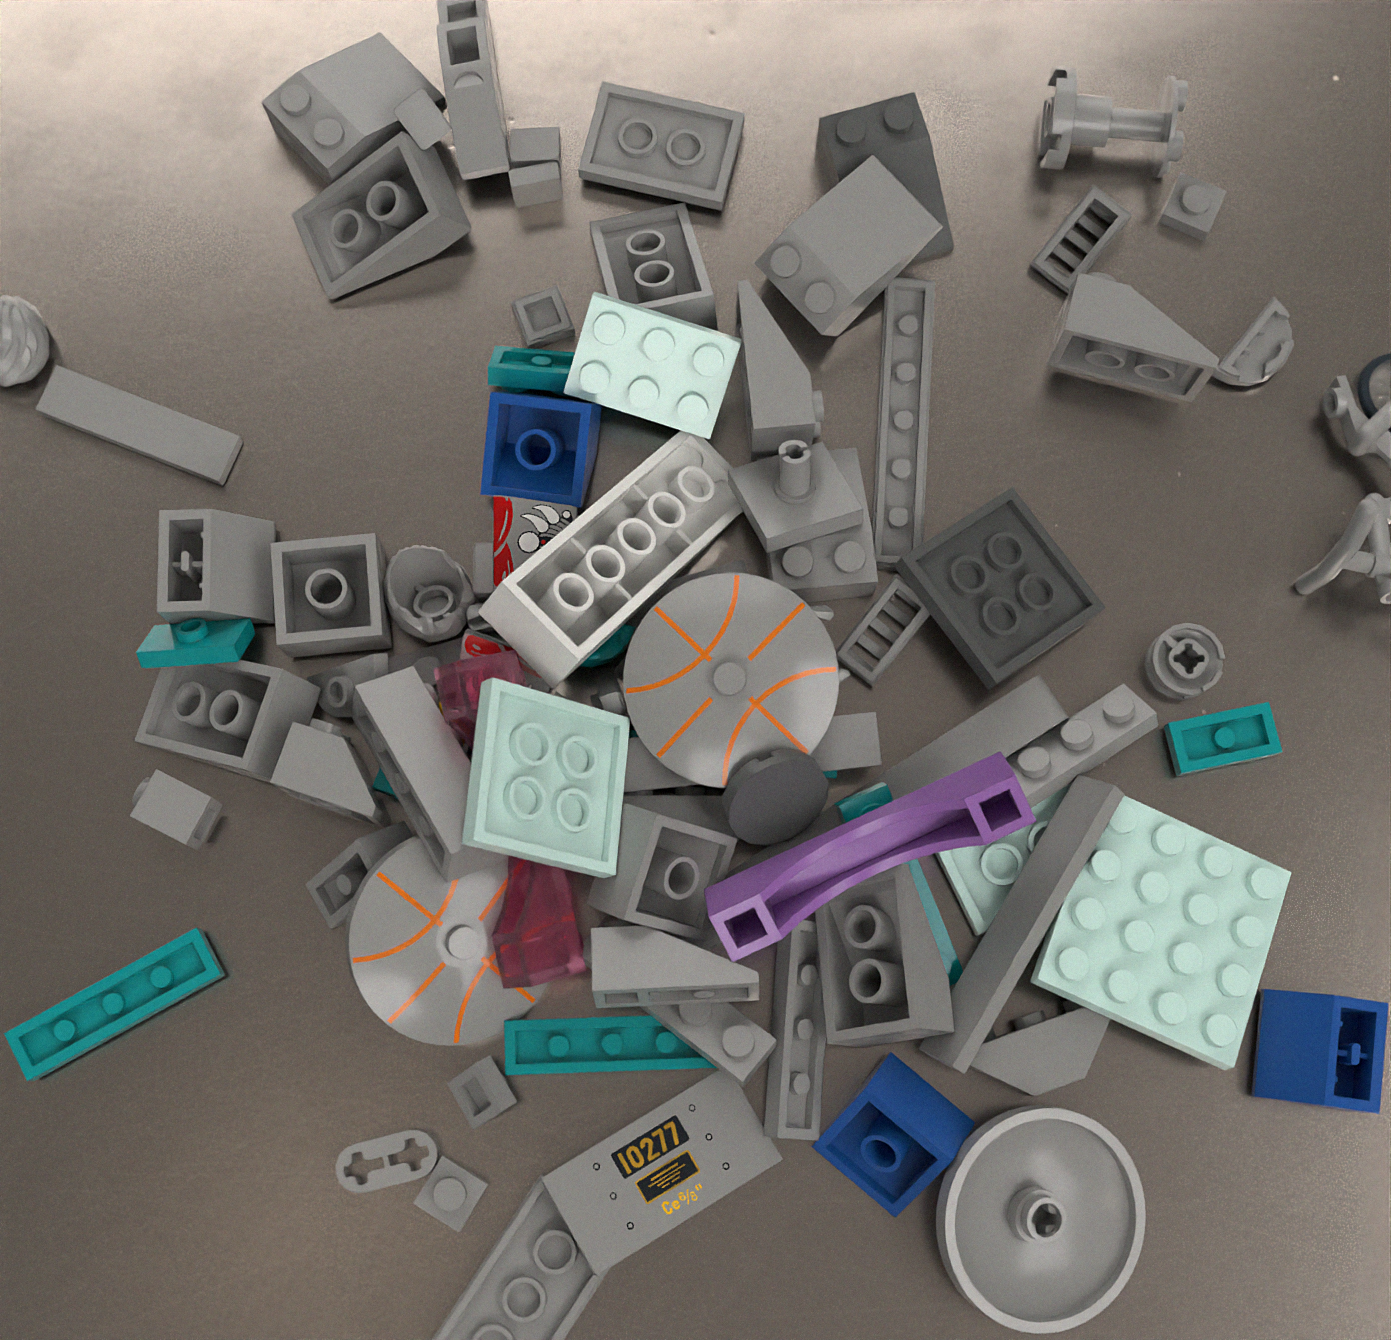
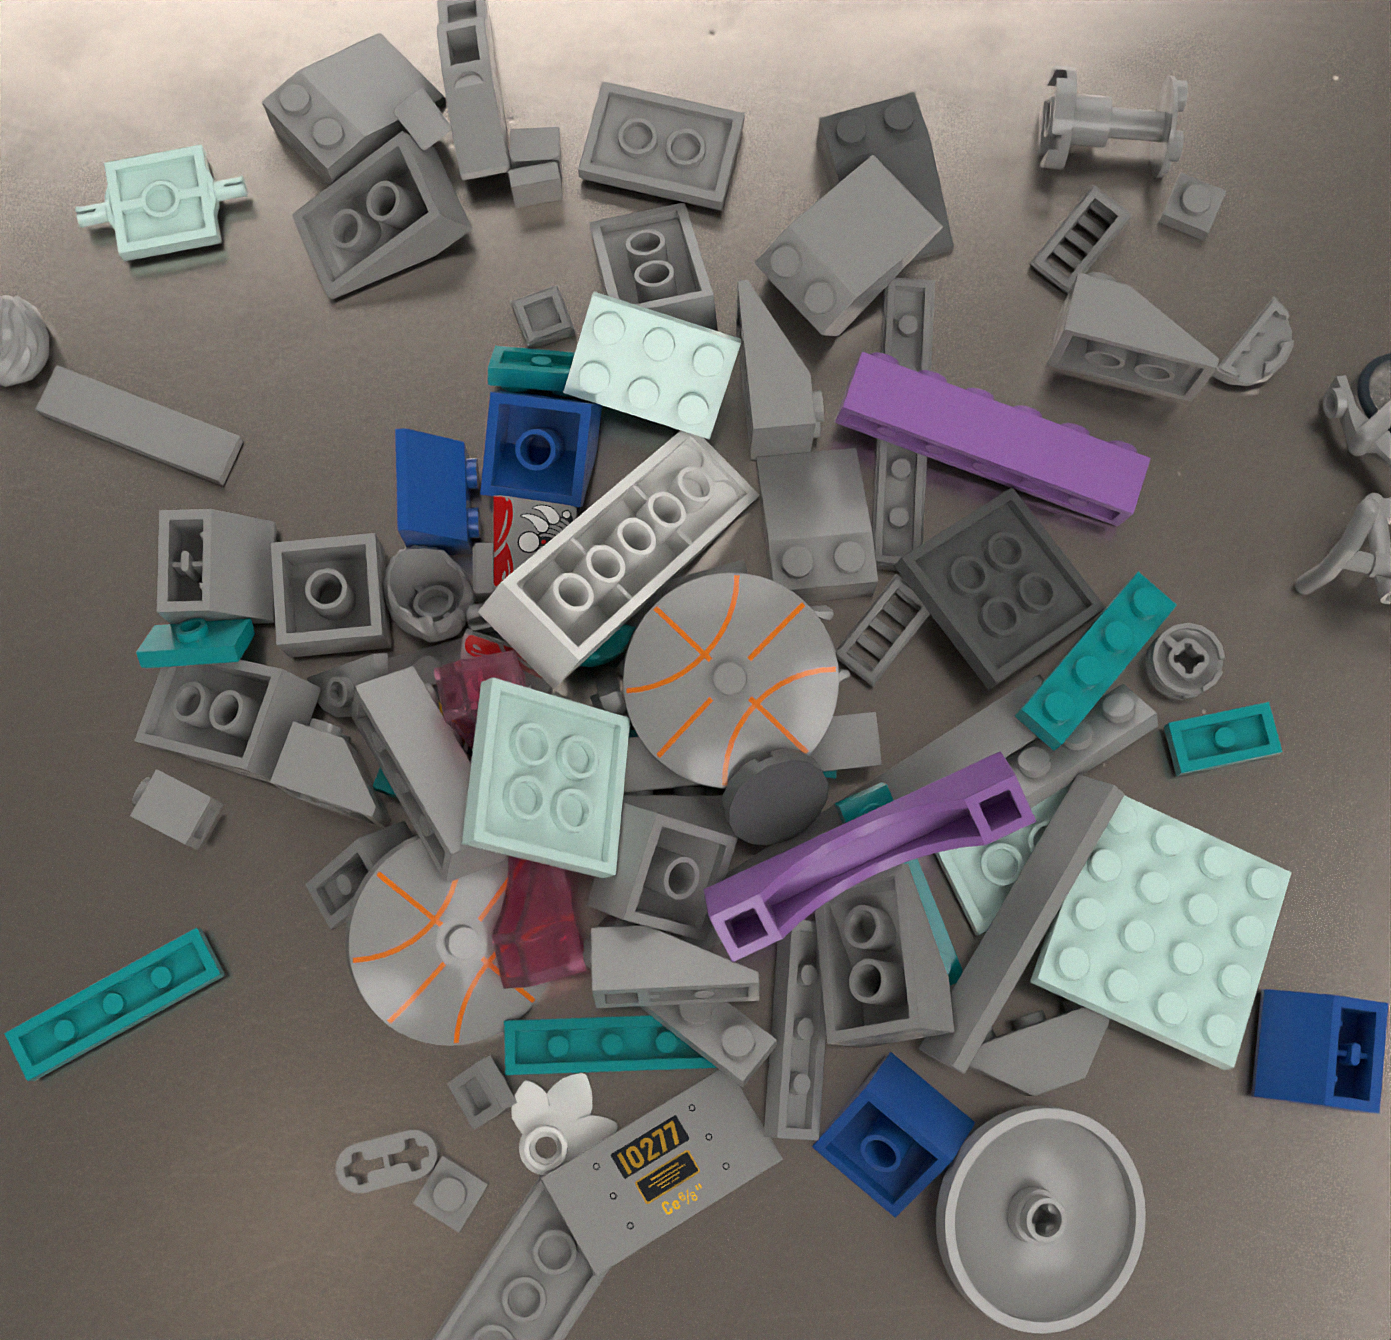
light grey tile [728,440,864,553] -> none
none -> light aqua plate [76,144,248,261]
none -> blue slope [395,428,481,555]
none -> white plate [511,1073,618,1175]
none -> medium lavender brick [834,352,1151,527]
none -> teal plate [1014,571,1177,751]

